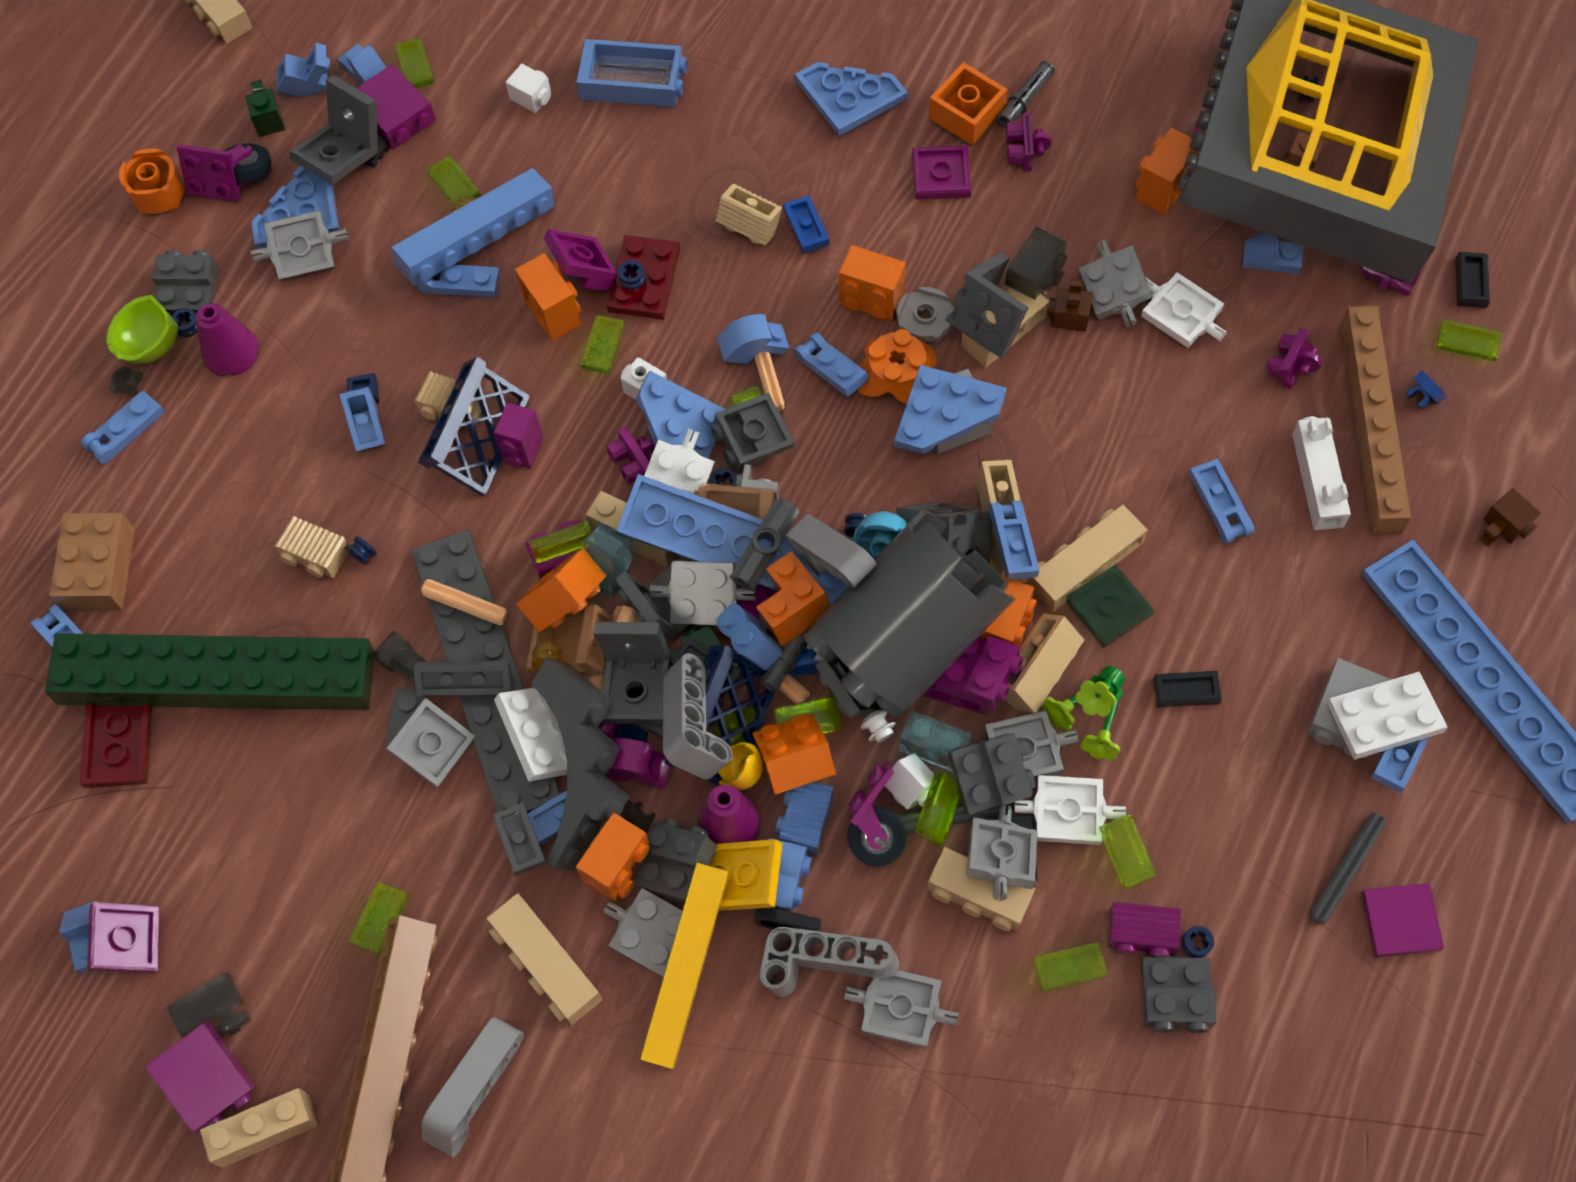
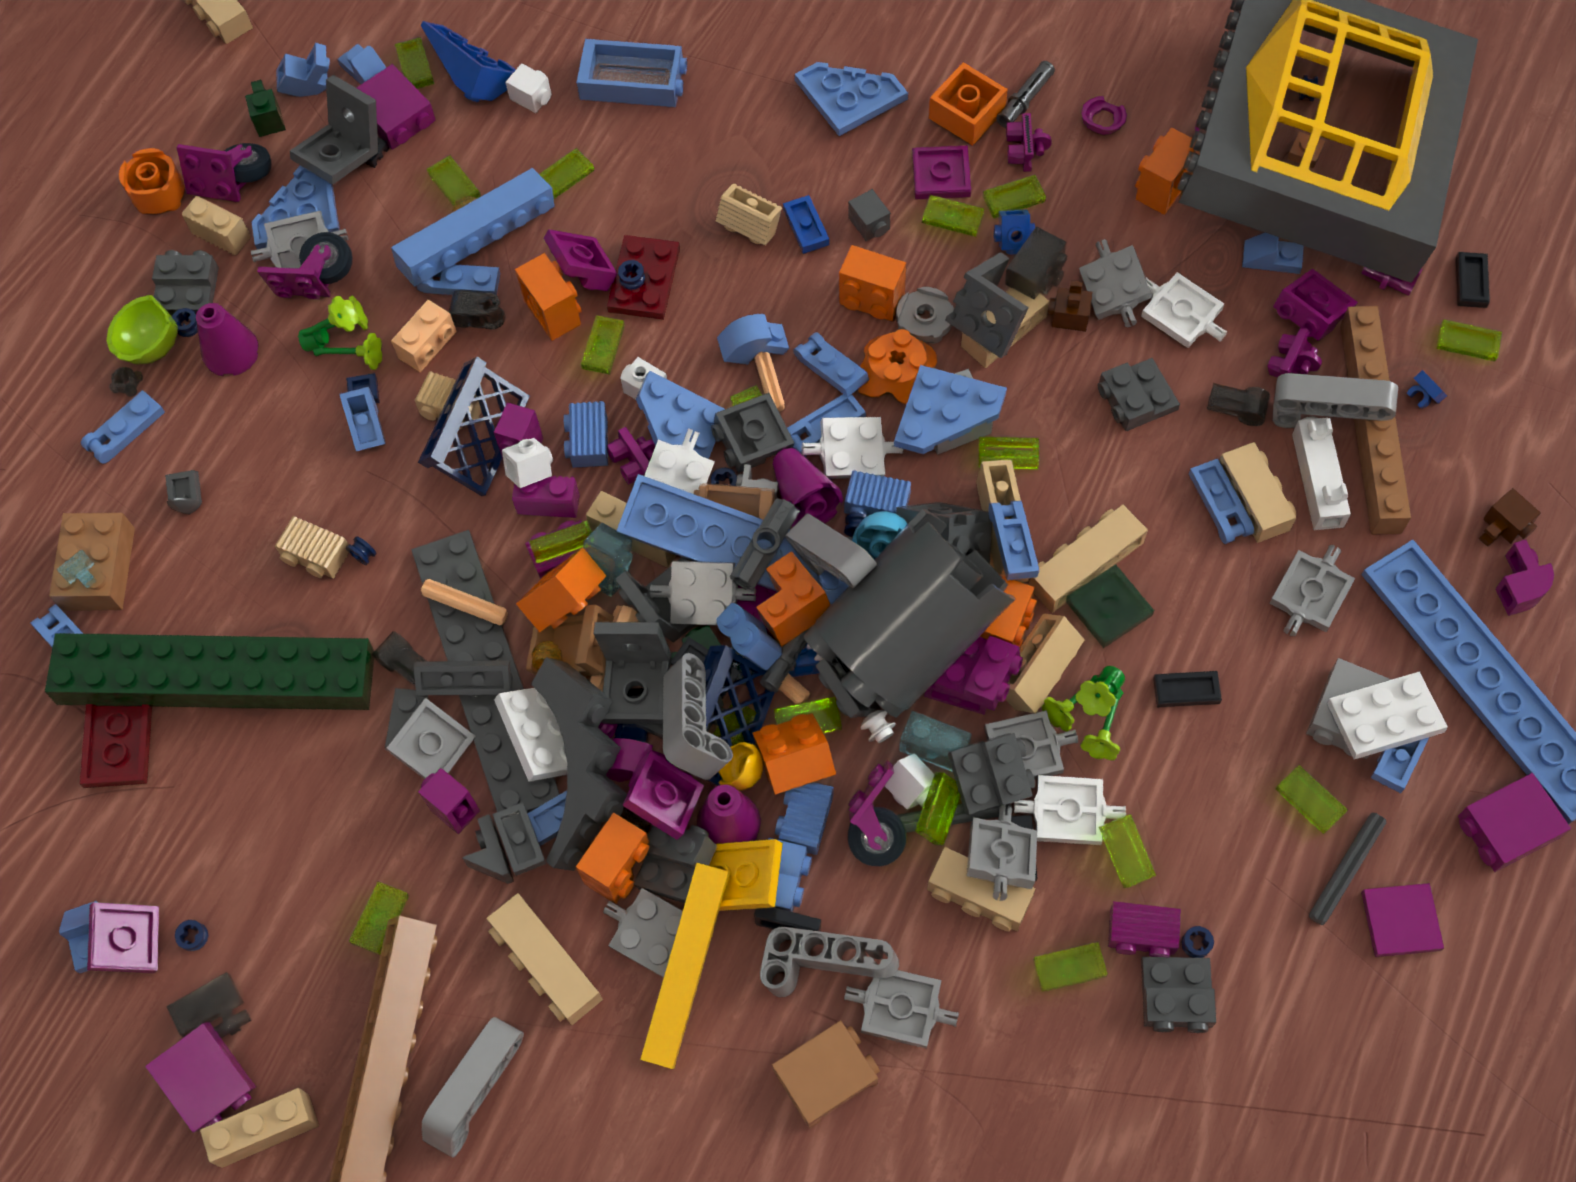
none -> clear light blue tile [56,549,97,588]
none -> dark grey plate [165,470,202,515]
none -> dark blue bush [175,920,209,951]
none -> tan brick [182,196,251,255]
none -> plate [257,232,353,299]
none -> lime plant [298,295,382,370]
none -> light nougat brick [391,300,457,372]
none -> magenta brick [418,768,480,835]
none -> blue wedge [421,21,516,102]
none -> clear smoke piece [448,290,506,330]
none -> dark grey slope [462,815,514,884]
none -> white brick [502,438,553,488]
none -> magenta brick [512,475,580,518]
none -> clear neon green tile [539,148,594,199]
none -> medium blue brick [564,401,608,468]
none -> magenta plate [623,751,704,840]
none -> magenta cone [772,448,844,527]
none -> medium nougat panel [772,1020,880,1129]
none -> medium blue plate [787,394,866,457]
none -> white plate [801,417,903,479]
none -> medium blue brick [844,470,911,516]
none -> dark grey brick [848,189,891,242]
none -> clear neon green plate [922,195,985,237]
none -> clear neon green tile [978,437,1039,469]
none -> clear neon green tile [983,175,1046,218]
none -> blue brick [994,209,1035,254]
none -> magenta piece [1081,96,1127,135]
none -> dark grey plate [1098,358,1180,431]
none -> clear smoke piece [1207,383,1270,426]
none -> tan brick [1219,442,1296,543]
none -> light grey plate [1269,545,1355,636]
none -> magenta plate [1273,268,1358,341]
none -> light grey beam [1273,373,1398,428]
none -> clear neon green tile [1275,765,1348,834]
none -> magenta brick [1457,773,1571,872]
none -> magenta brick [1495,539,1554,616]

